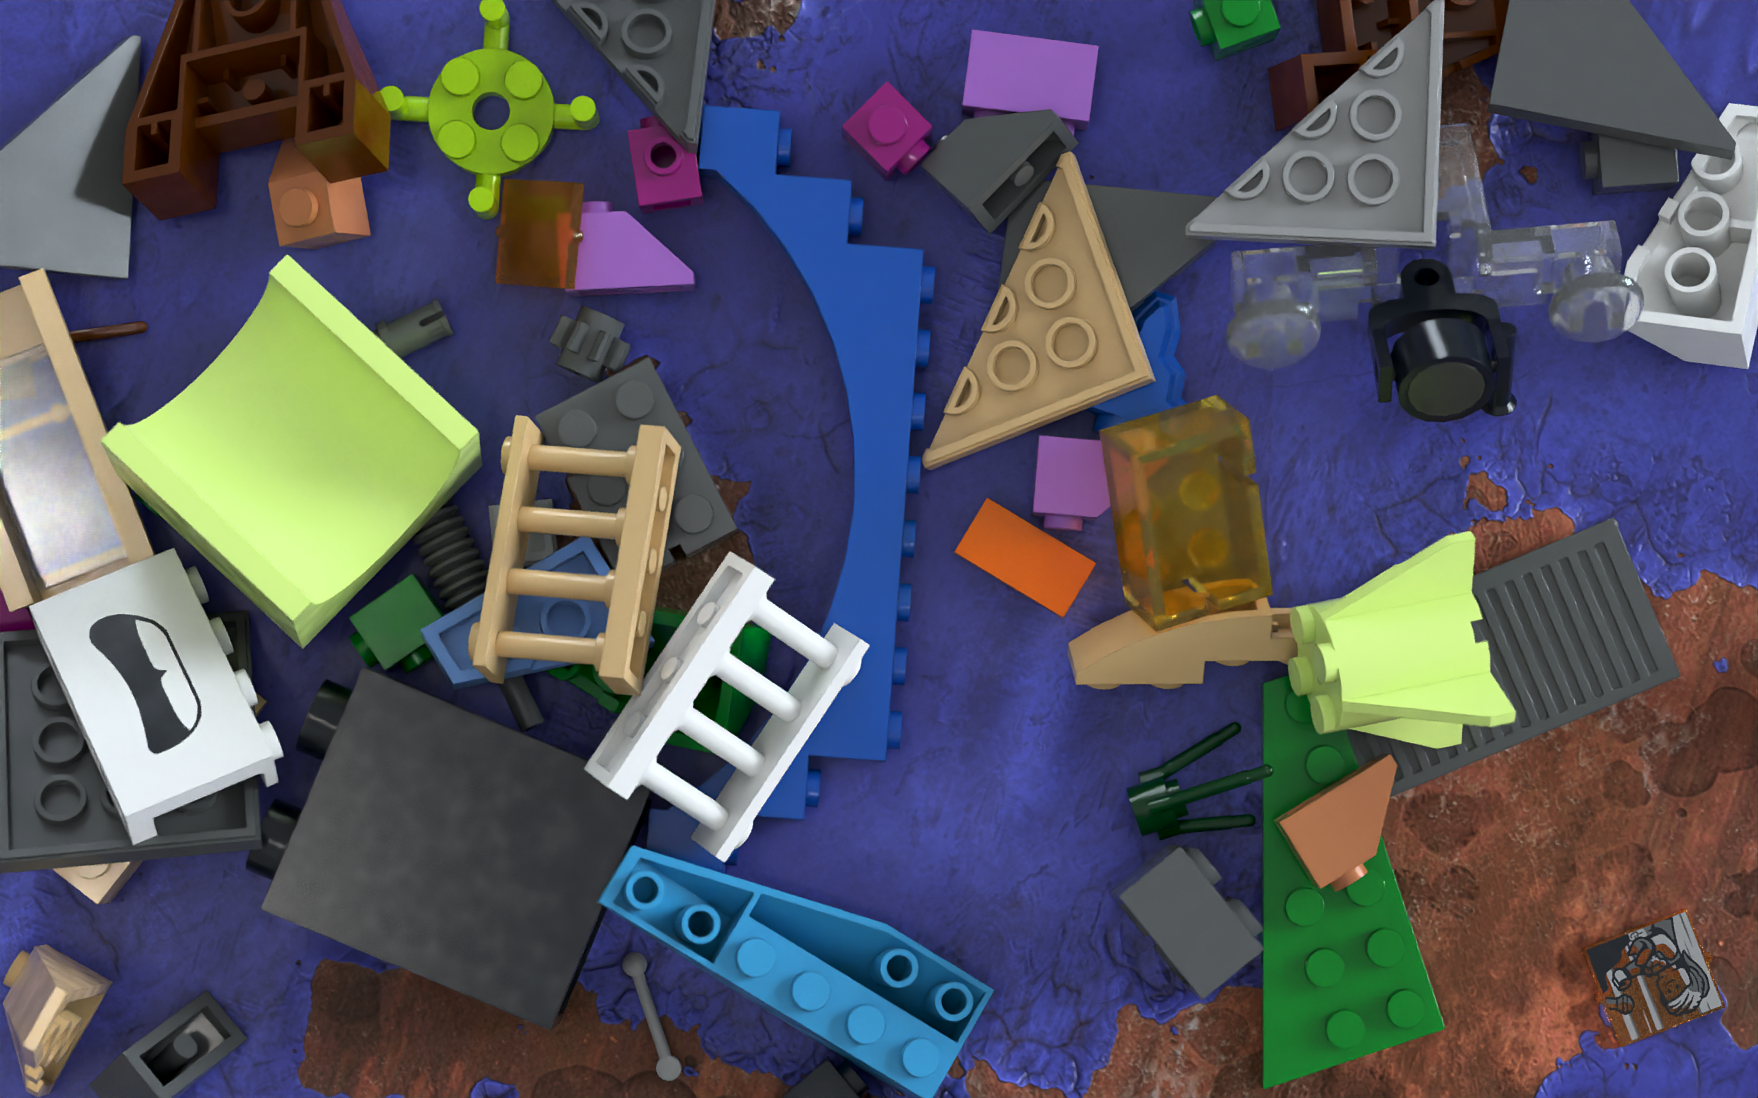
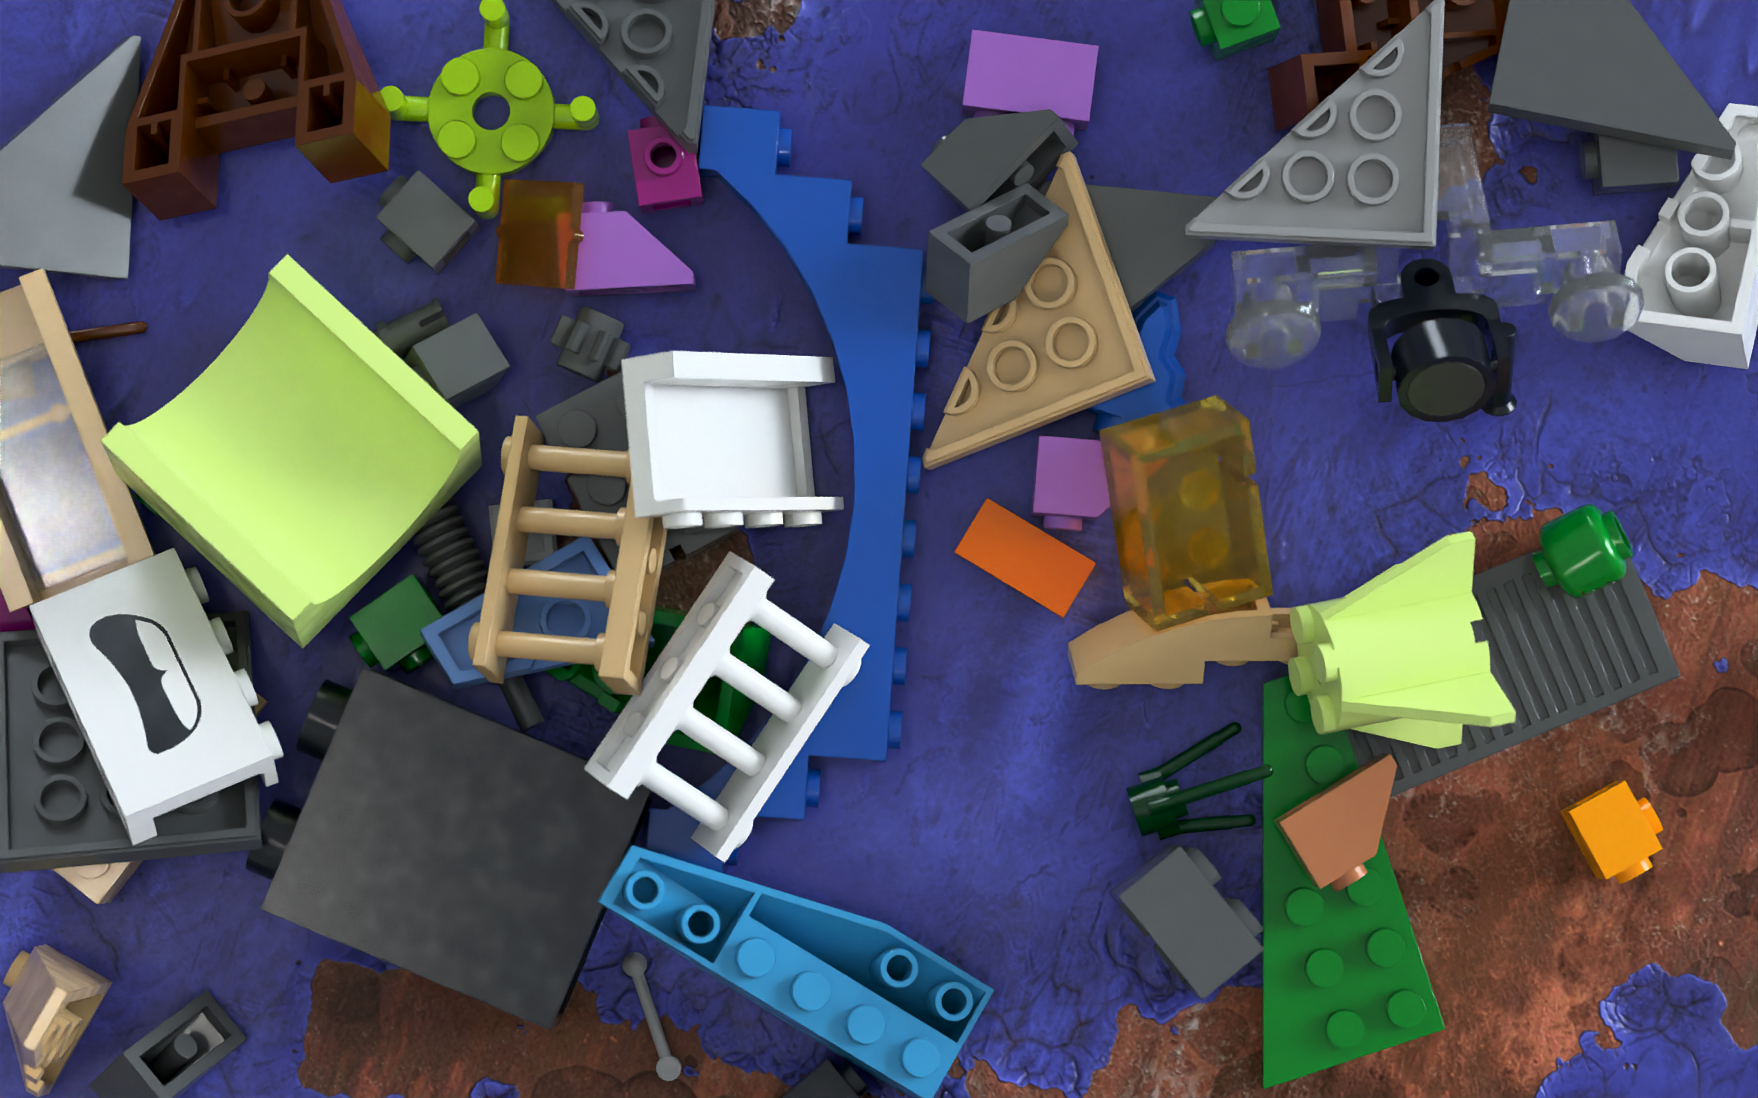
nougat slope [268,137,371,250] -> none
magenta brick [842,81,932,181] -> none
piece [1581,908,1725,1047] -> none
none -> dark grey brick [376,170,481,275]
none -> dark grey brick [403,312,510,409]
none -> white panel [621,351,844,529]
none -> dark grey slope [926,183,1069,324]
none -> green head [1532,504,1633,599]
none -> light orange brick [1559,781,1663,884]

